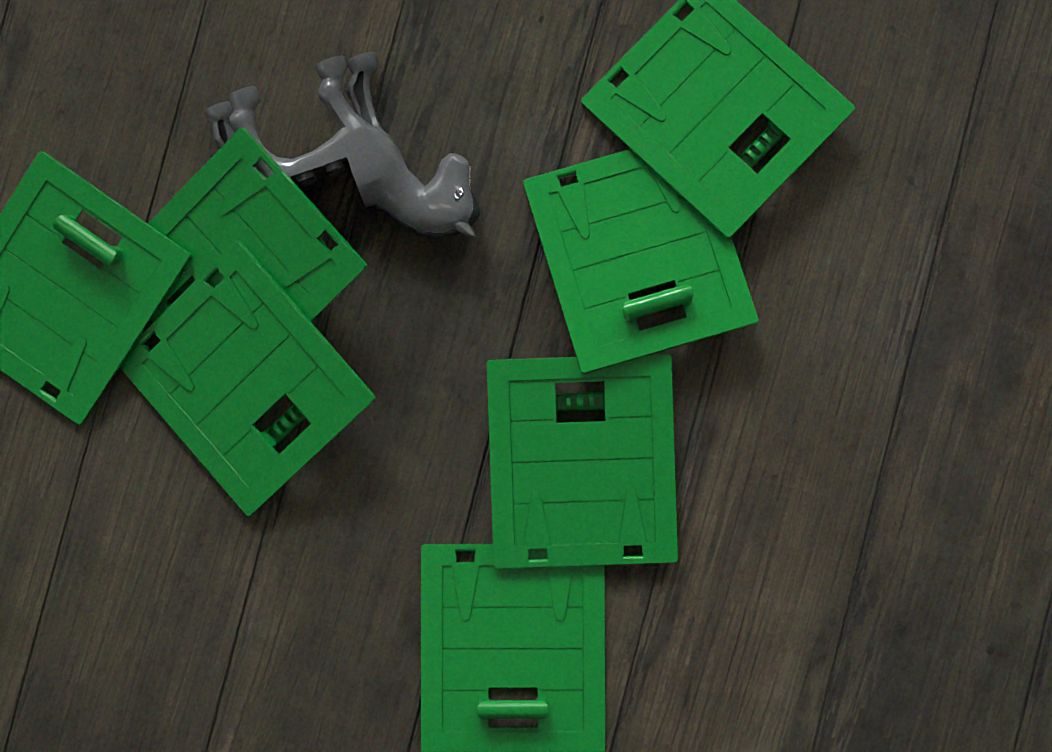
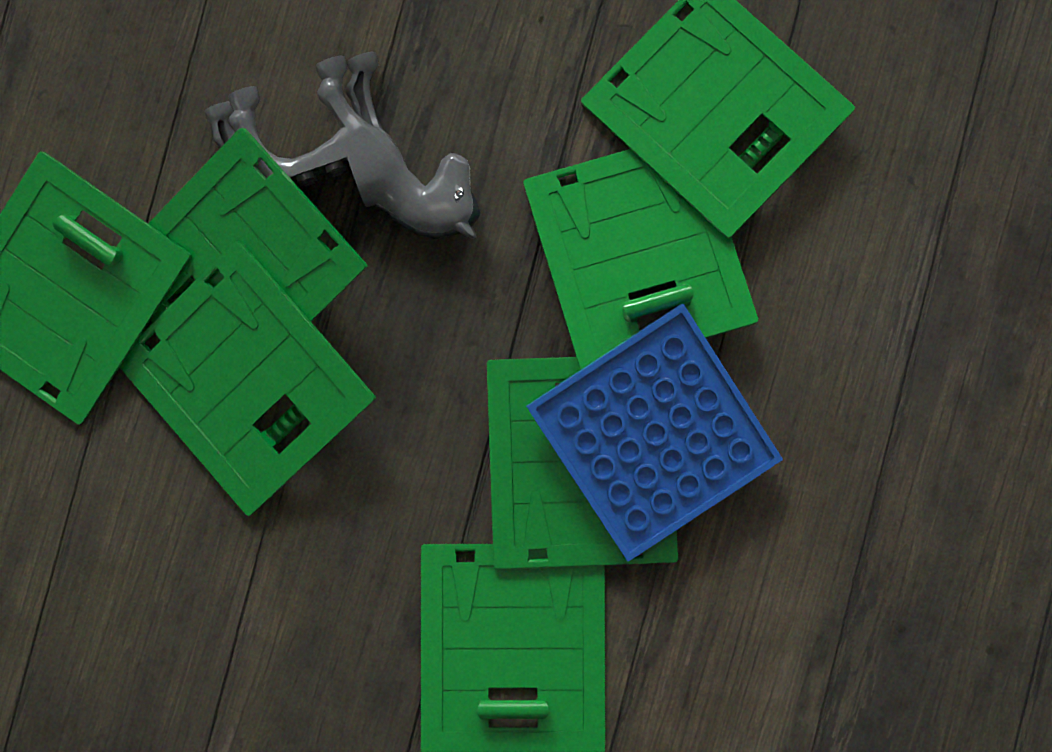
none -> blue plate [526,304,783,562]

